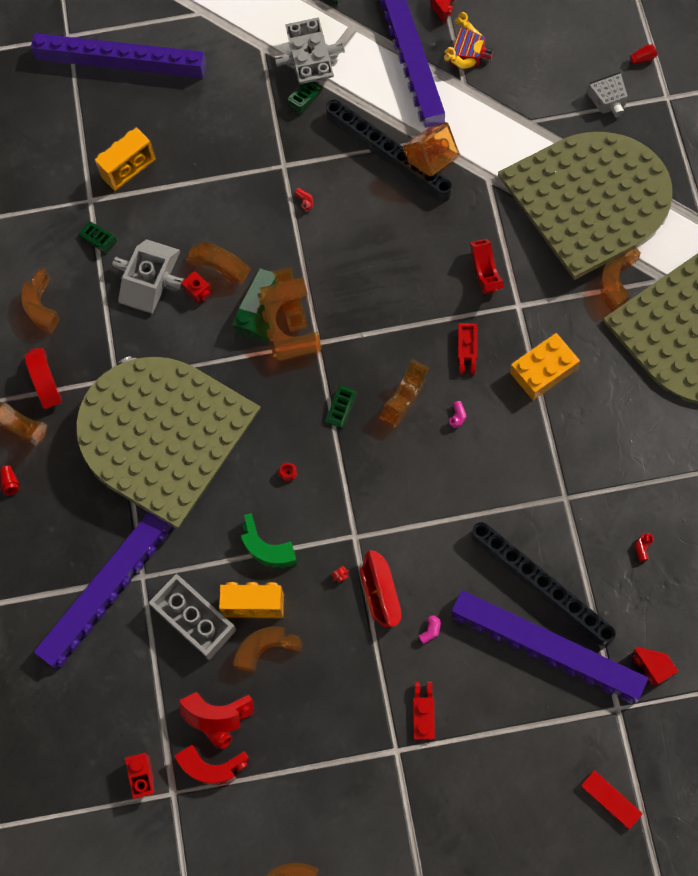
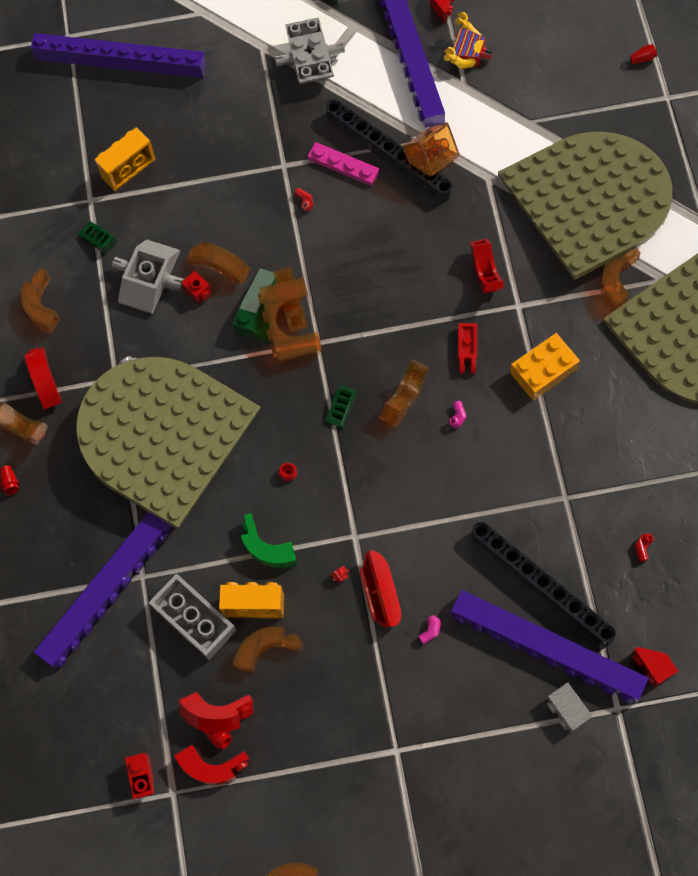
dark green slope [287,82,323,115] -> none
red hinge [413,682,435,740] -> none
red tile [580,770,643,830] -> none
light grey torso [587,72,627,117] -> none
none -> dark pink plate [308,142,380,186]
none -> light grey brick [546,683,593,733]

